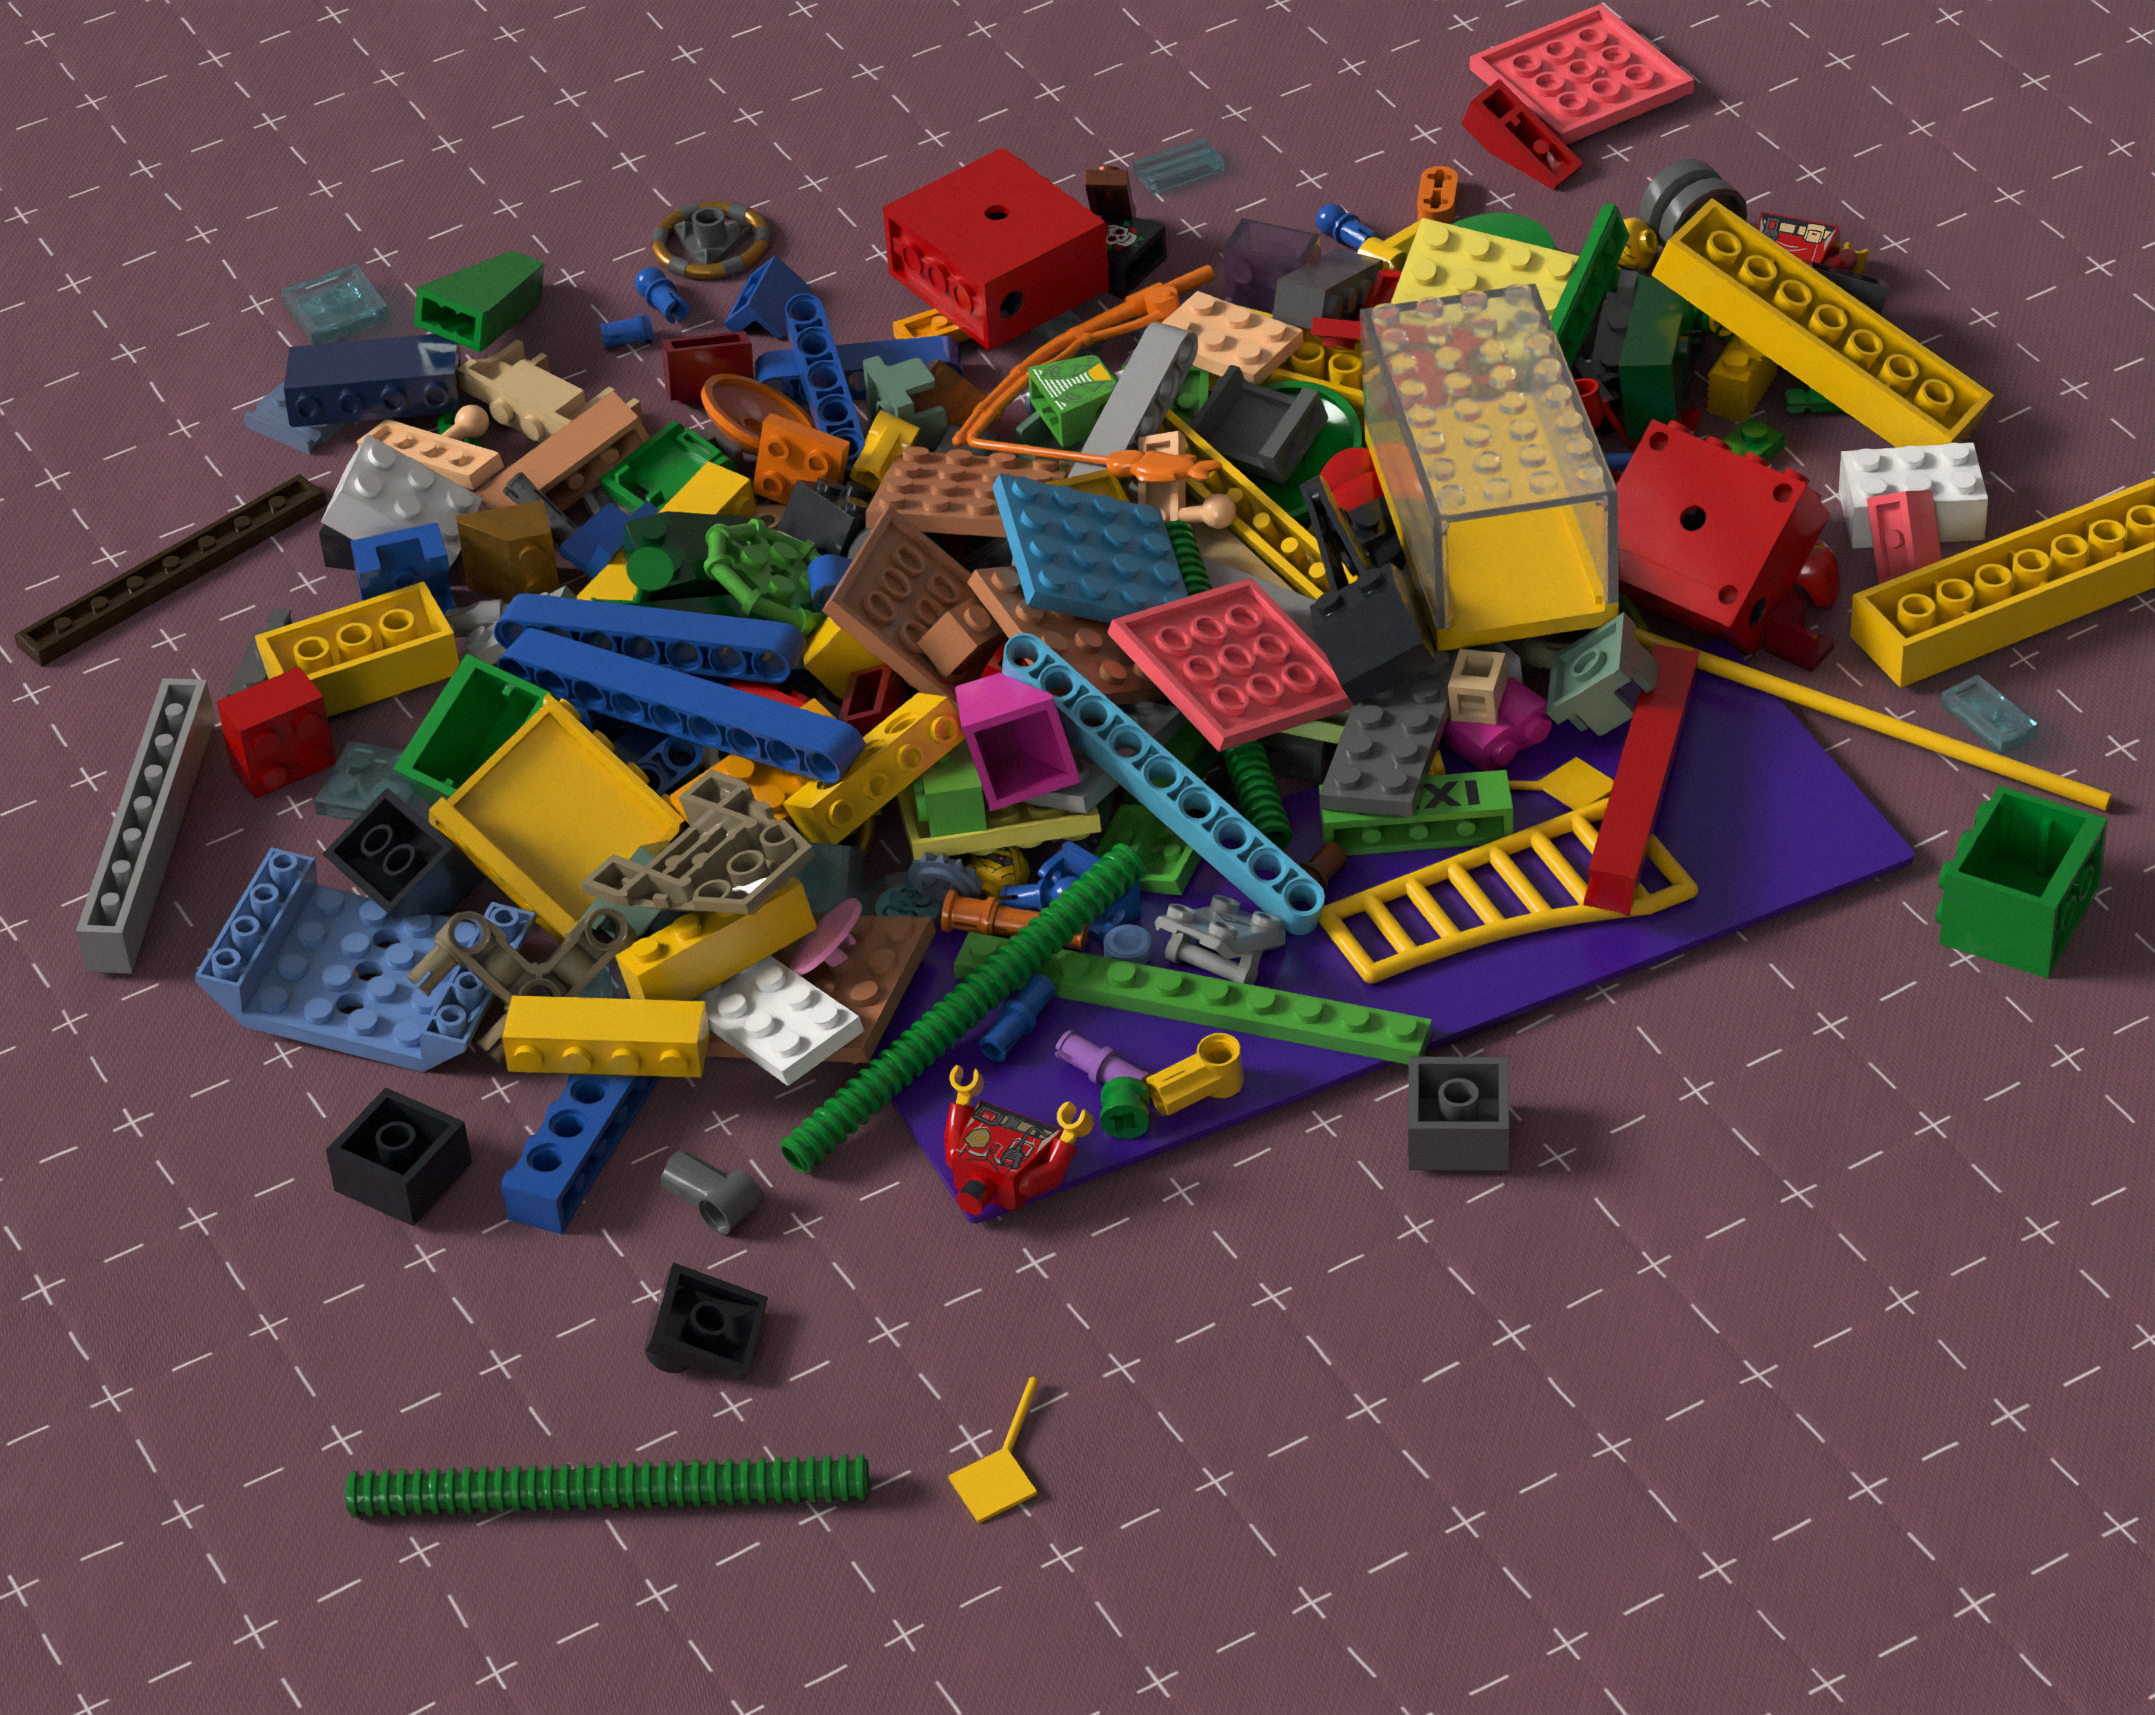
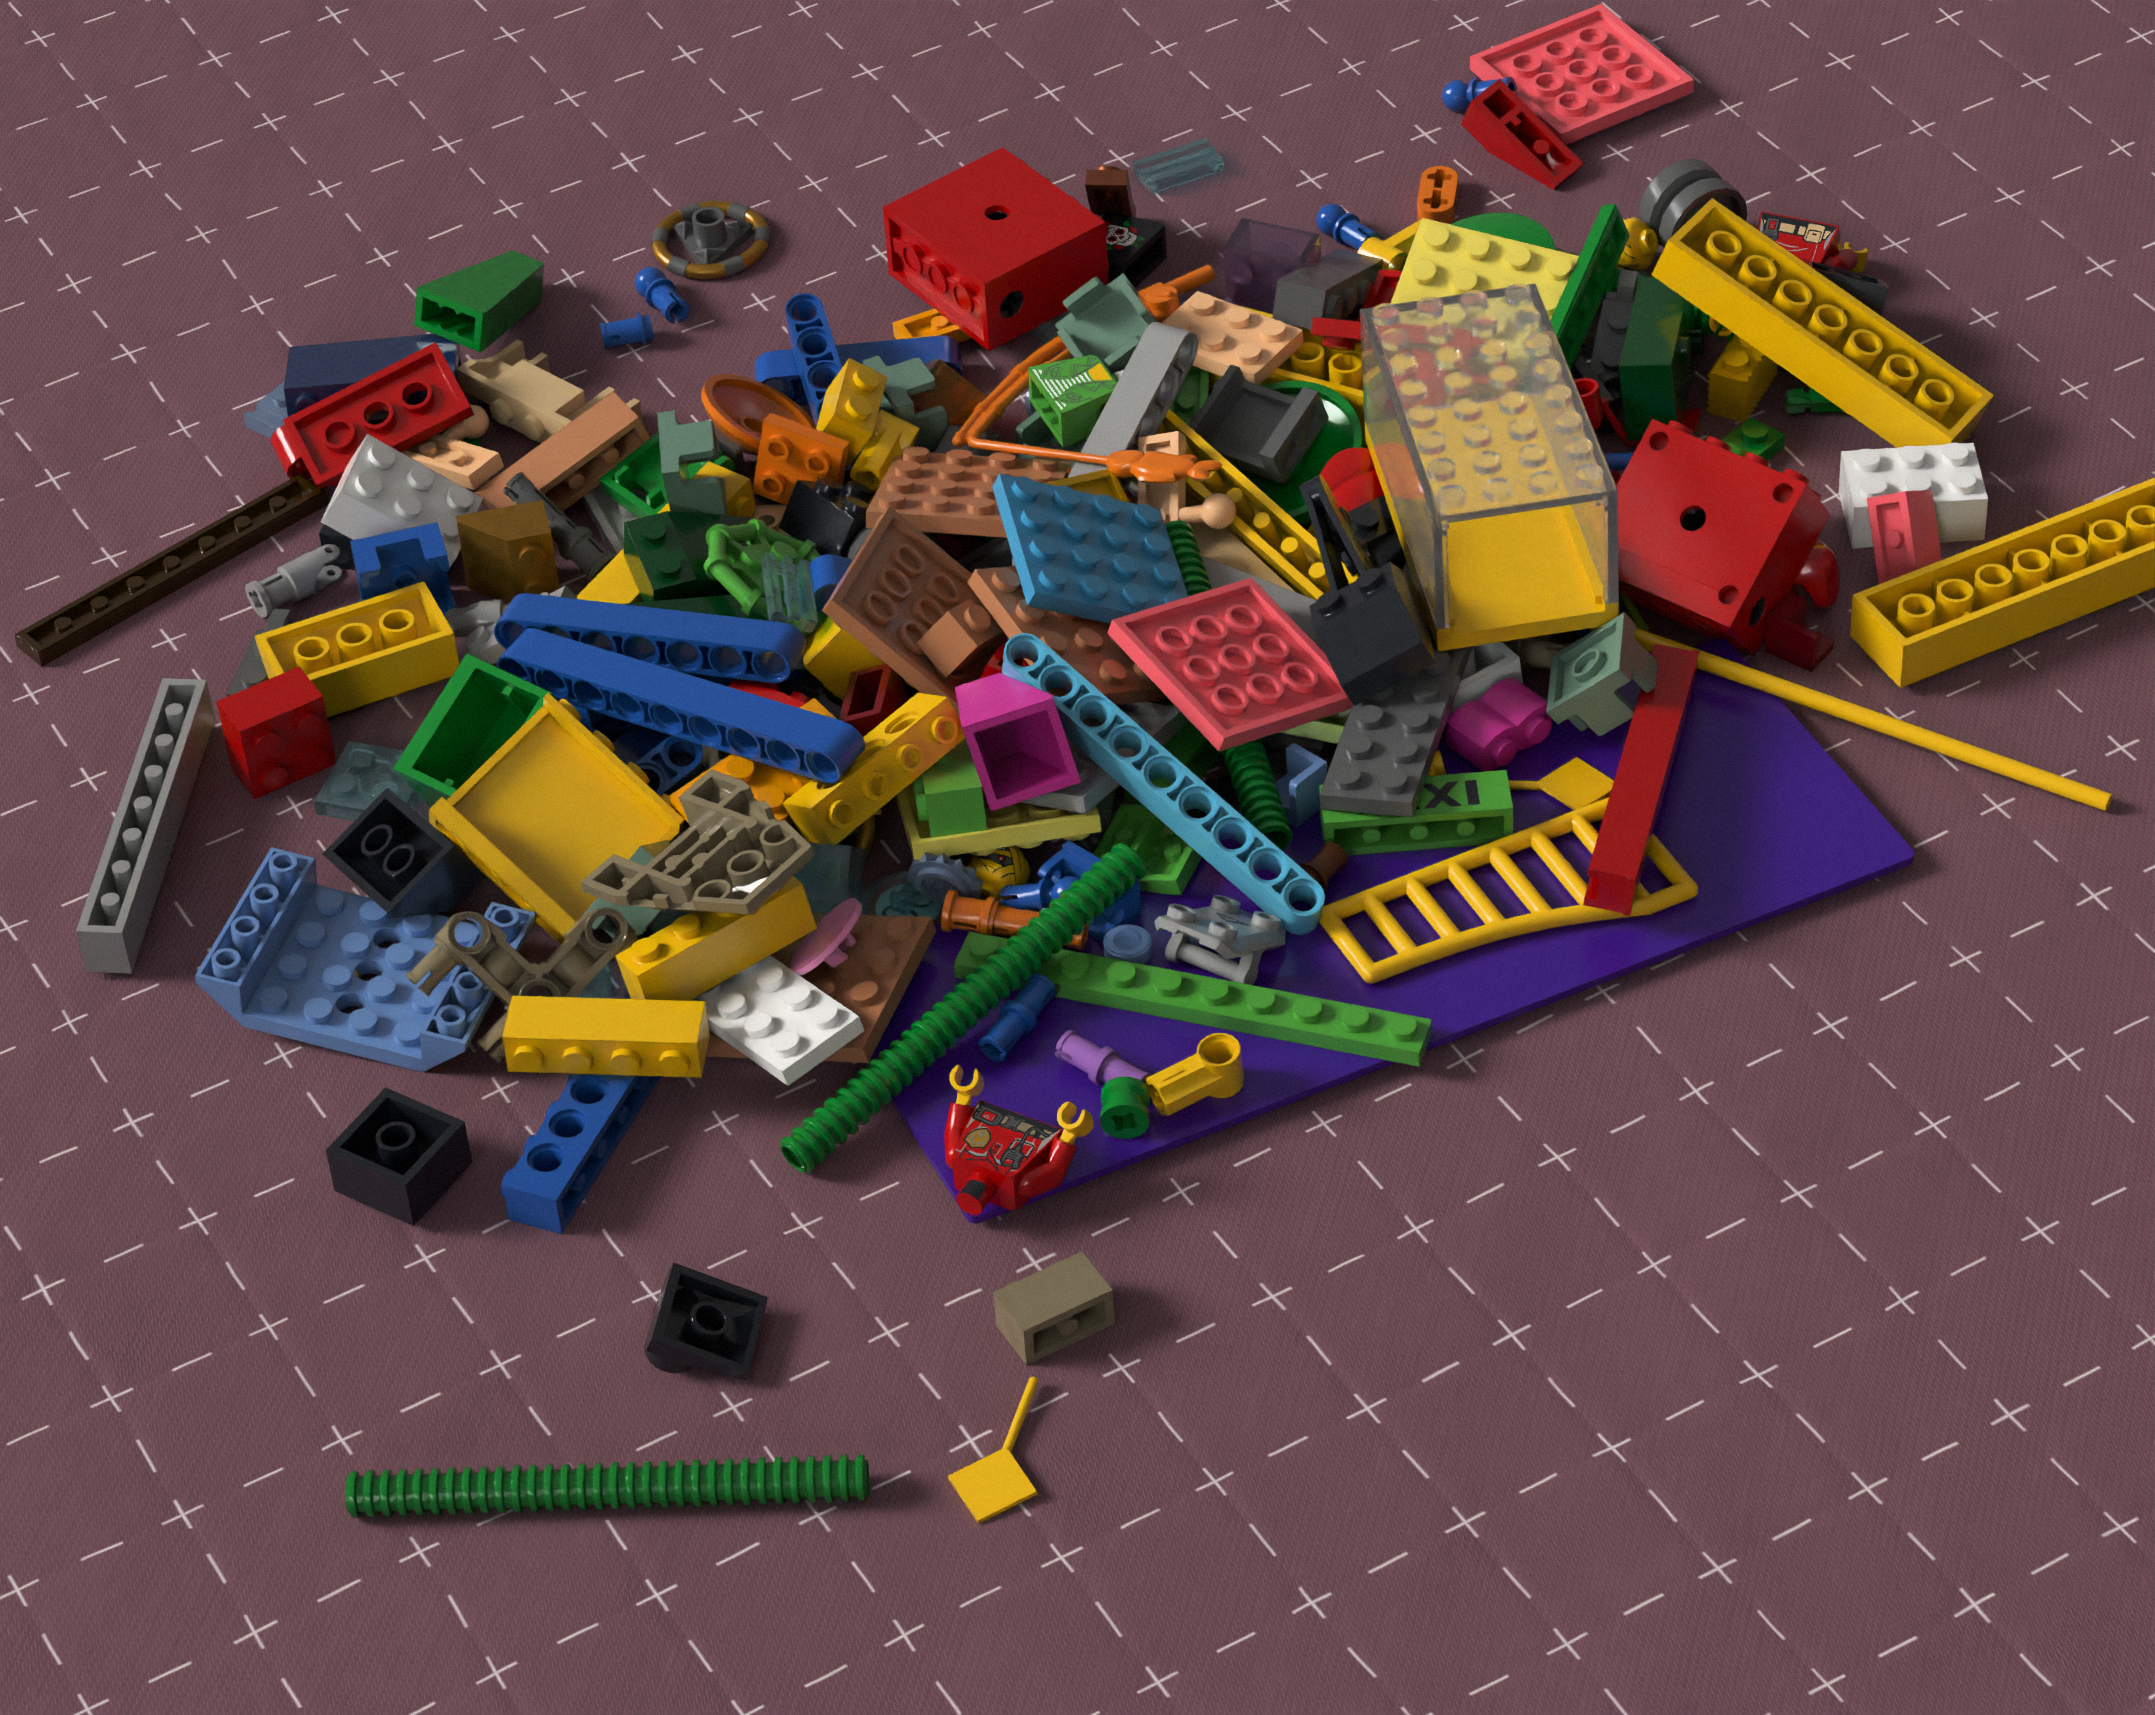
clear light blue plate [280,263,390,345] -> none
blue panel [559,501,660,579] -> none
green piece [591,547,674,604] -> none
dark grey piece [660,1150,764,1235] -> none
dark red piece [661,331,754,404] -> none
blue panel [724,255,811,340] -> none
dark grey brick [1408,1057,1509,1170] -> none
tan brick [1448,649,1508,725] -> none
green container [1935,785,2108,979] -> none
clear light blue plate [1941,674,2038,755] -> none
none -> light grey piece [245,544,342,618]
none -> red hinge [270,342,475,489]
none -> sand green panel [657,410,727,515]
none -> clear light blue tile [761,552,818,632]
none -> yellow brick [816,358,887,466]
none -> dark tan brick [993,1252,1115,1365]
none -> sand green panel [1055,273,1159,374]
none -> medium blue panel [1276,743,1327,827]
none -> blue pin [1442,77,1517,112]

